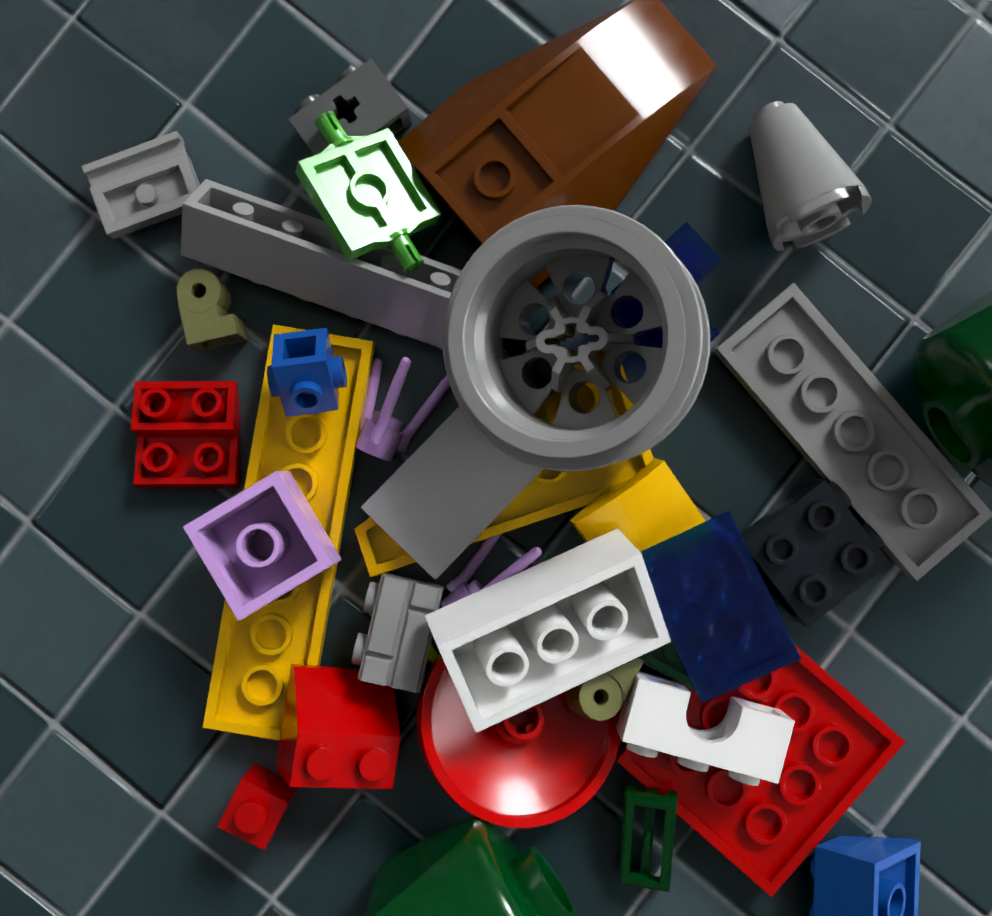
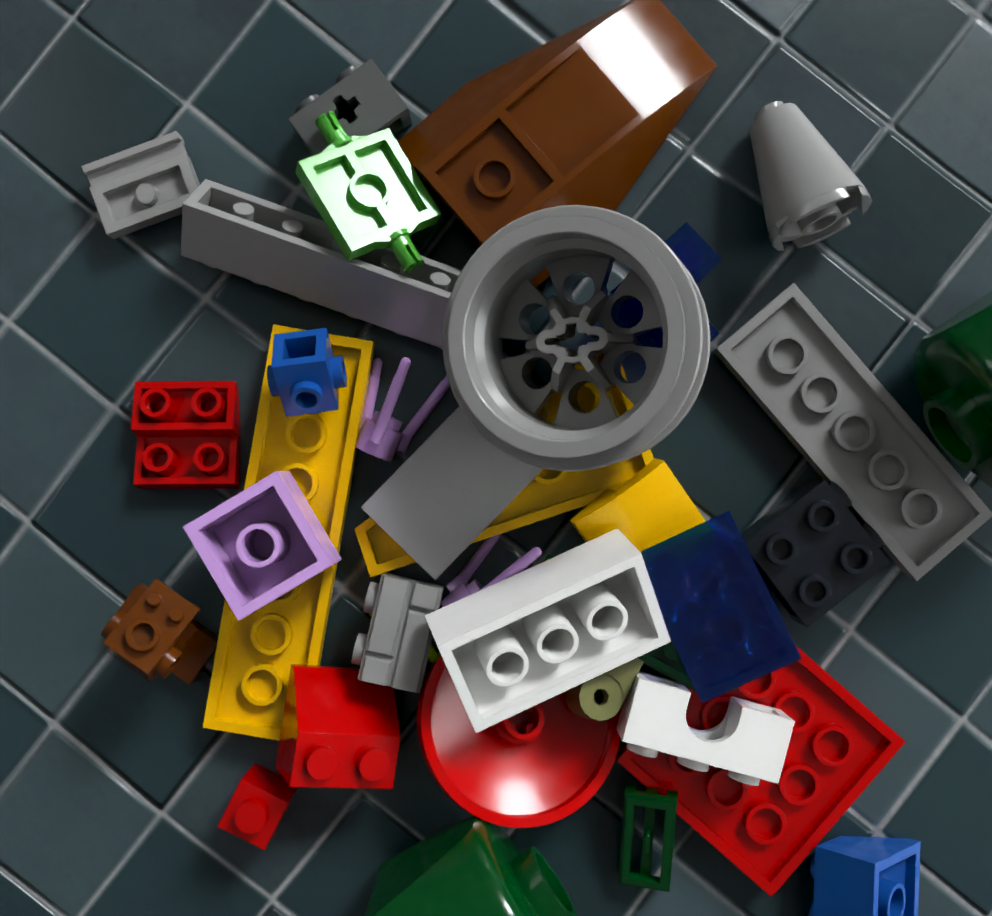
olive leg [177,269,248,352] -> none
none -> reddish brown tile [101,578,218,685]

